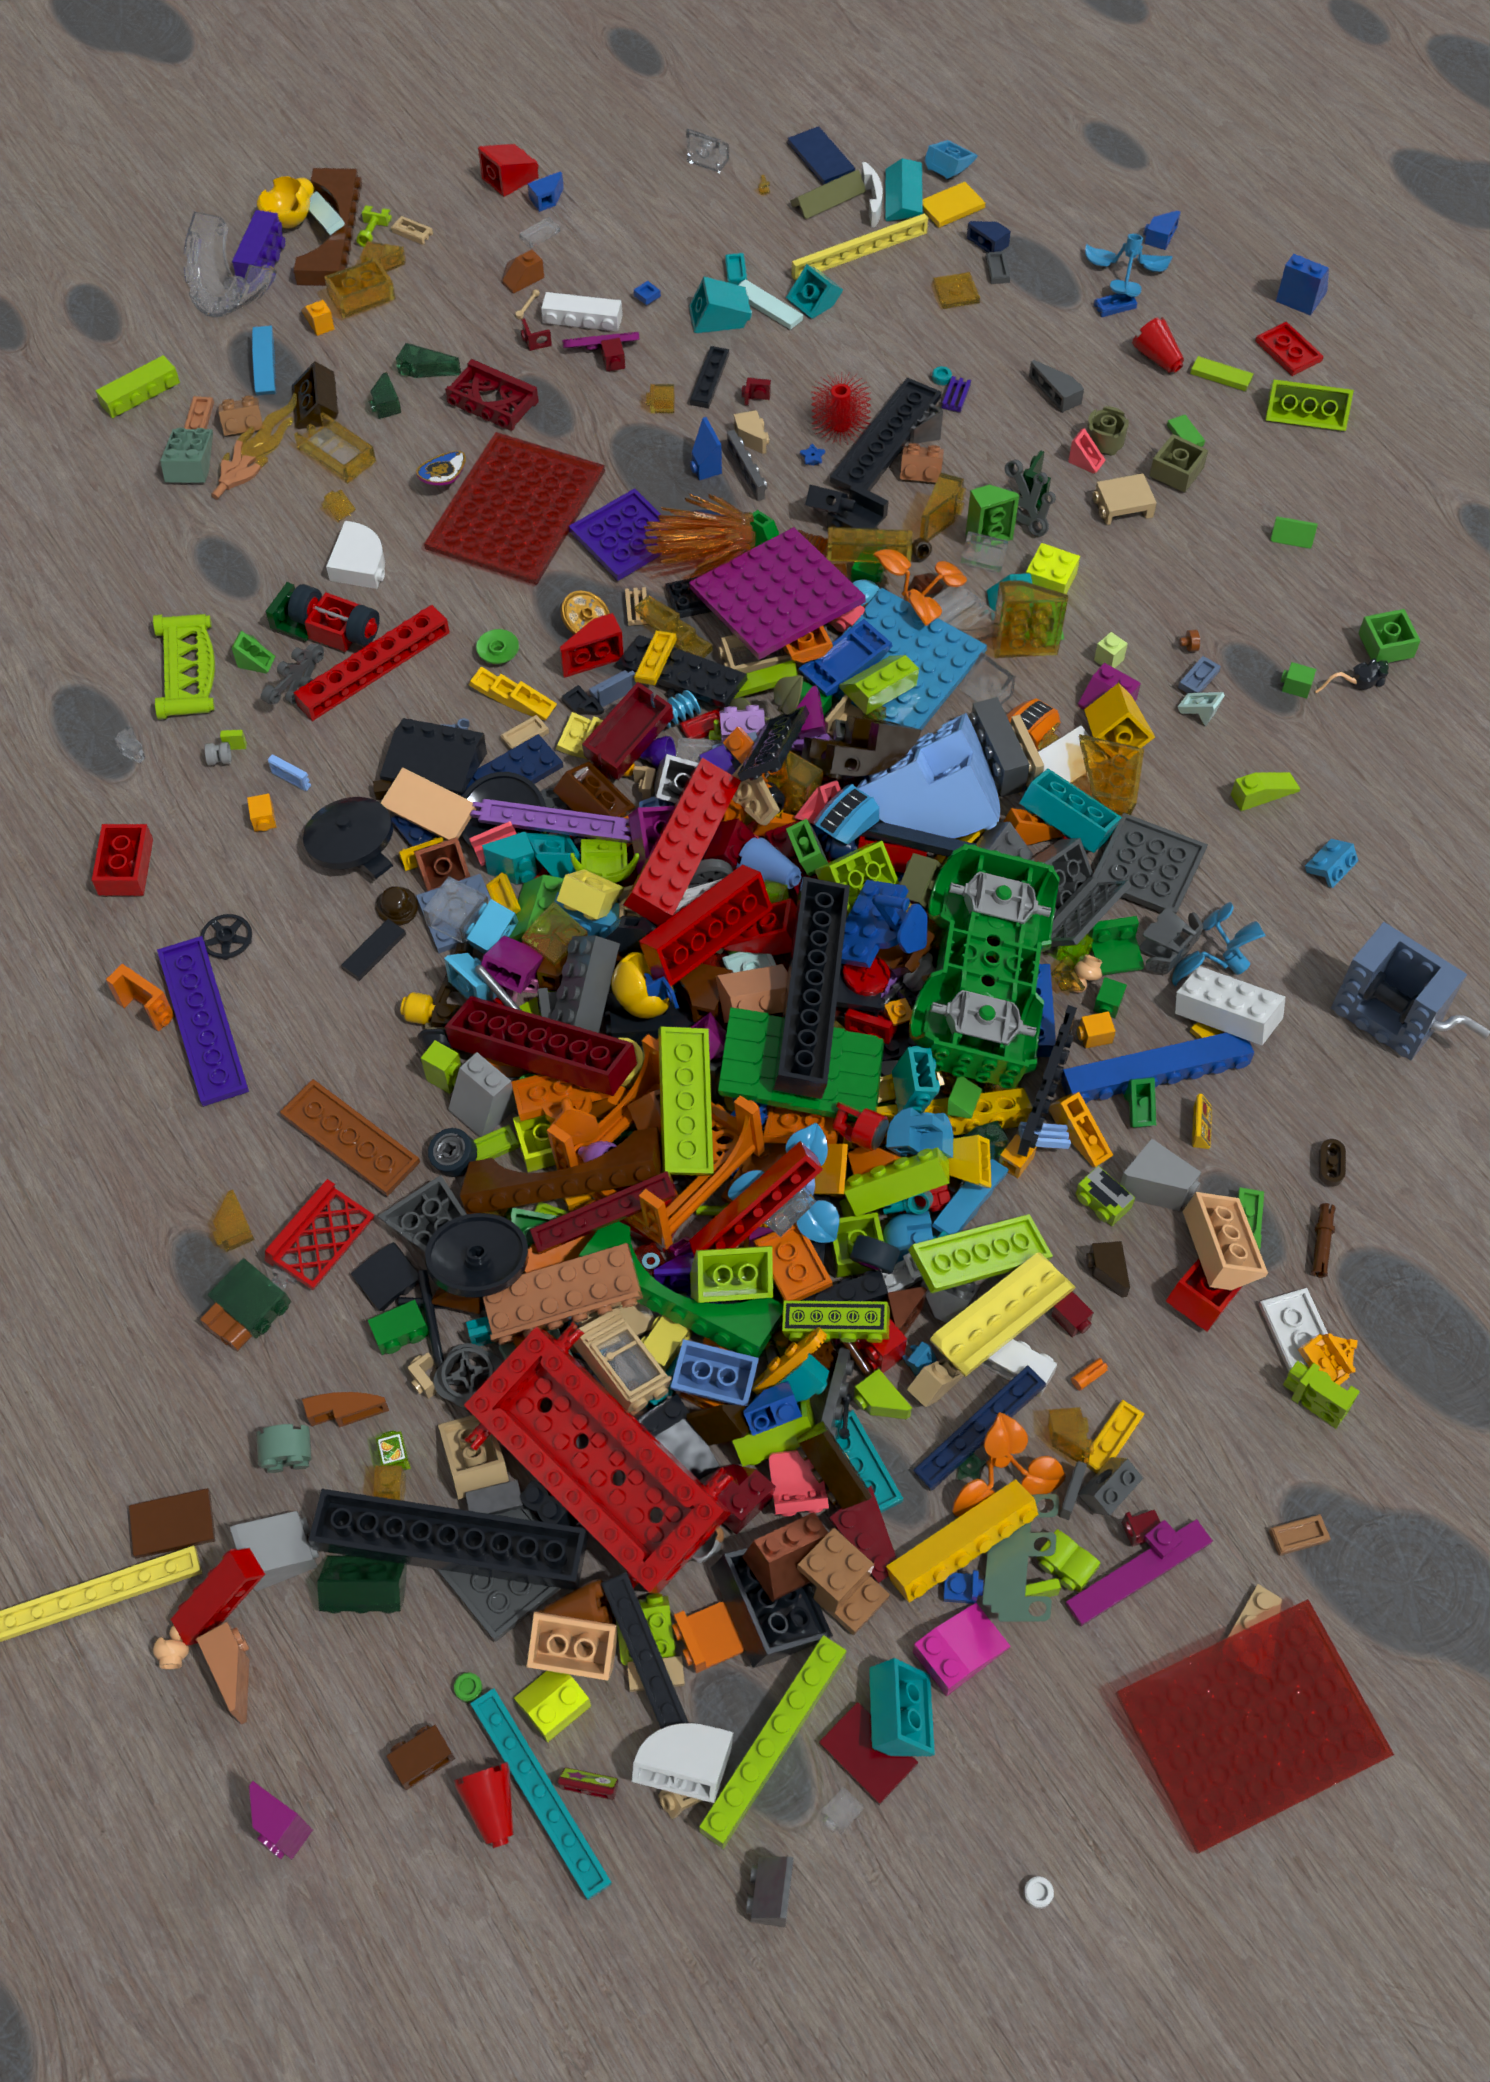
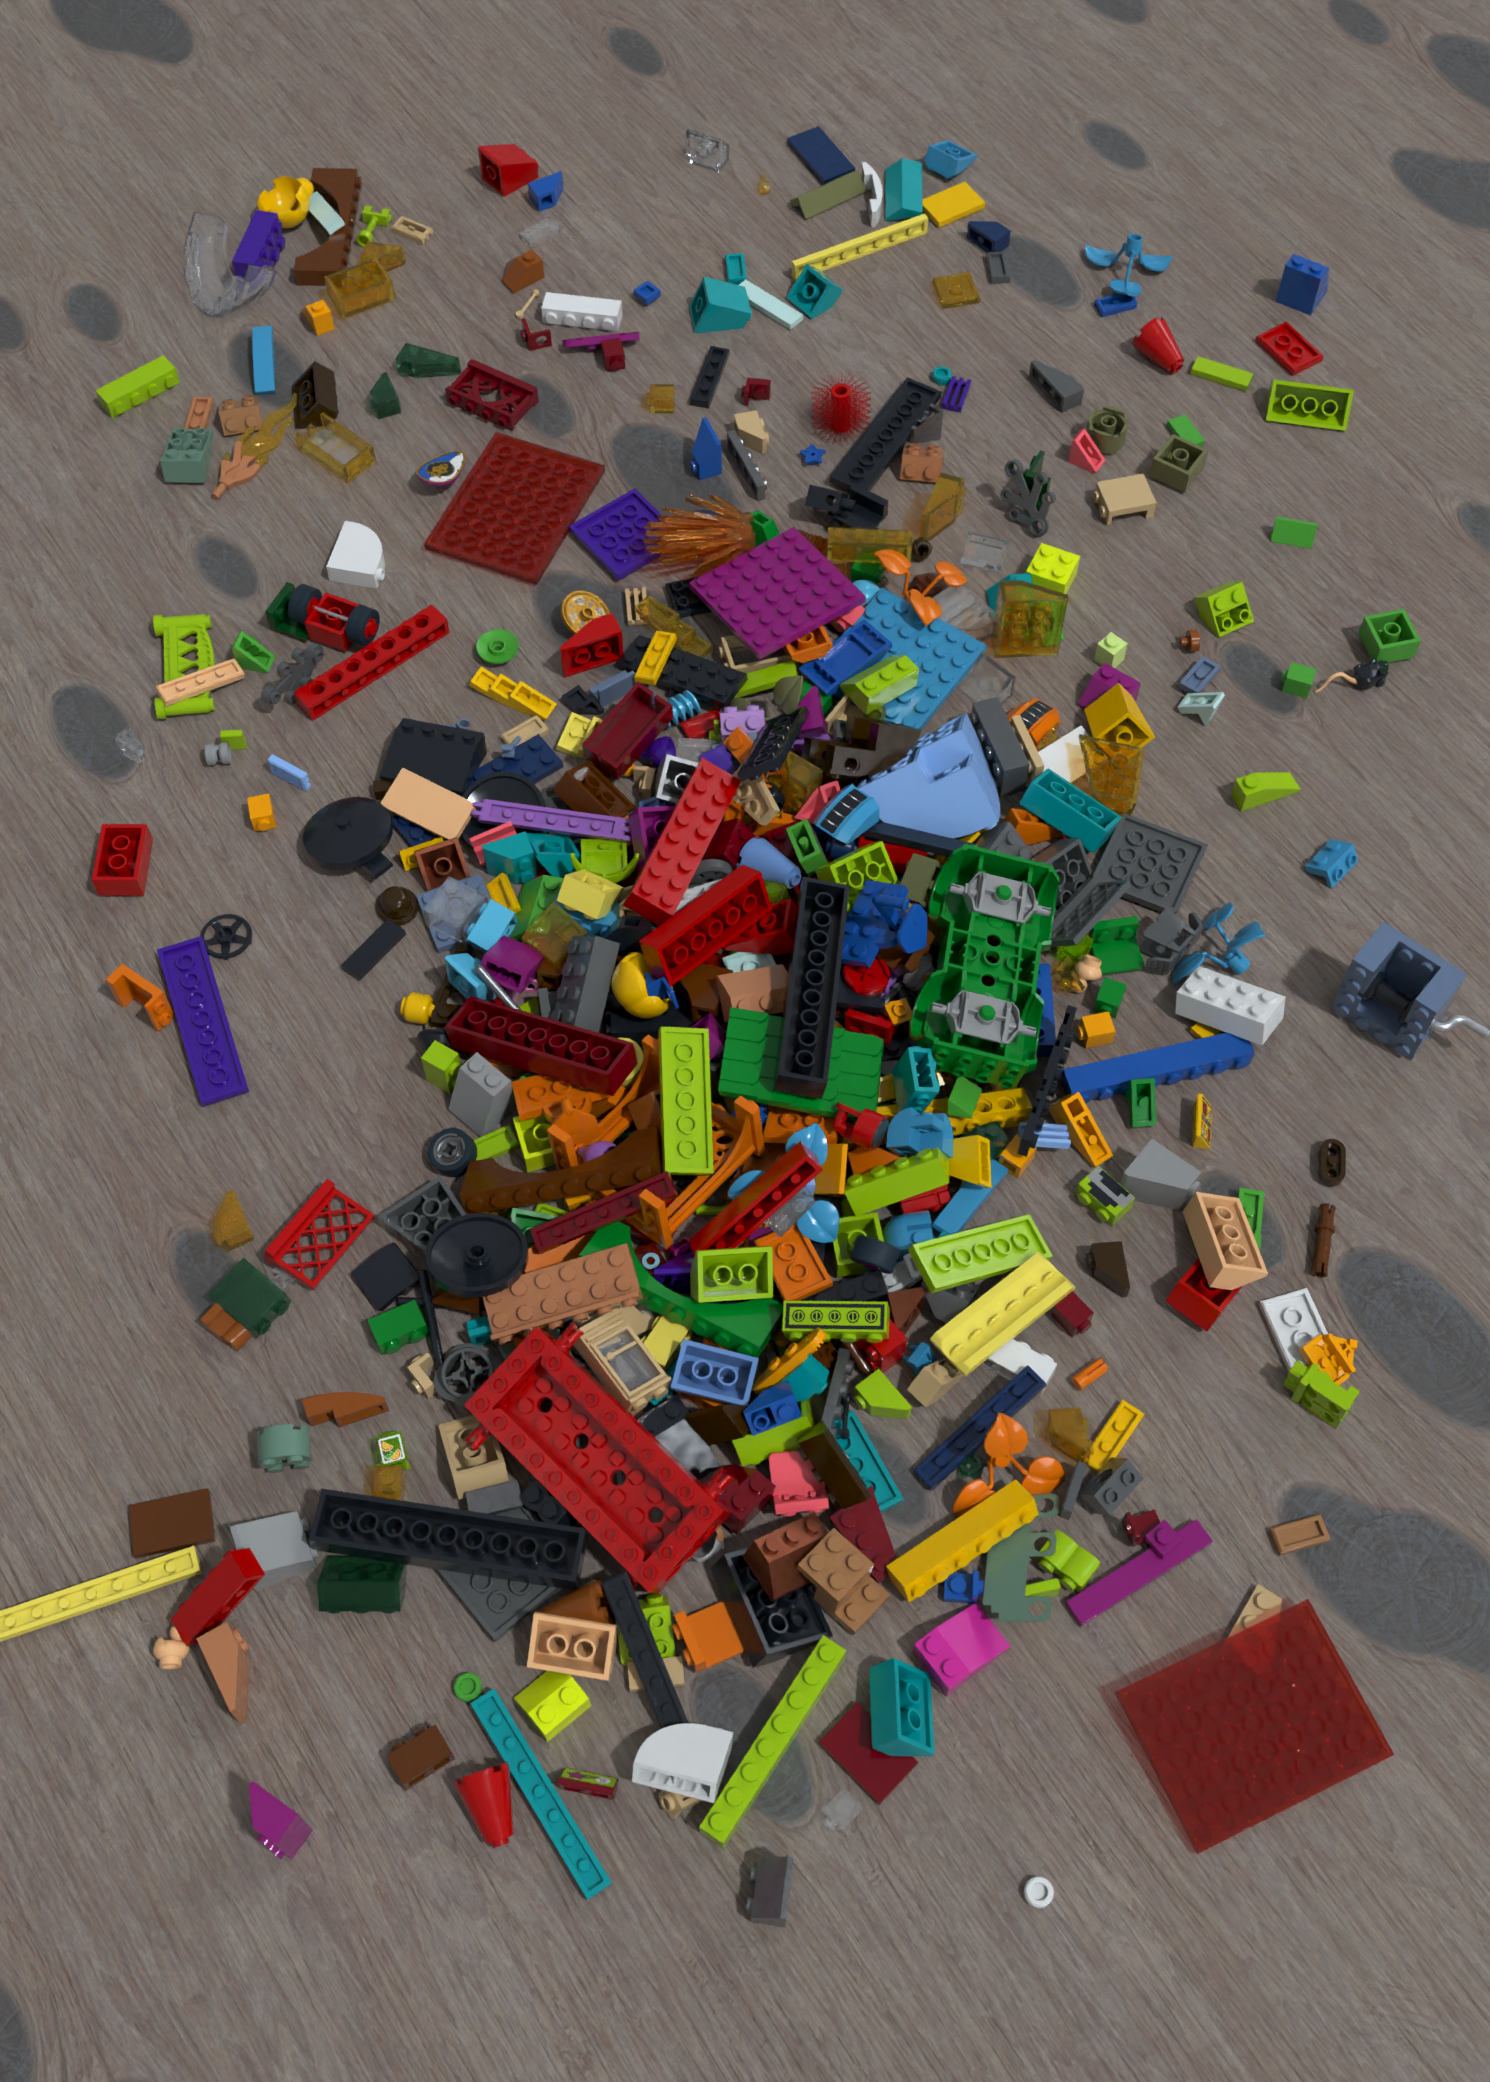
dark orange plate [280,1079,420,1197] -> none
clear yellow bracket [322,489,356,522] -> none
teal pin [883,1191,933,1215] -> none
bright green slope [965,484,1019,551] -> none
blue slope [1143,210,1181,250] -> none
none -> light nougat tile [155,658,245,706]
none -> sand blue hand [501,736,521,757]
none -> lime slope [1194,581,1254,637]

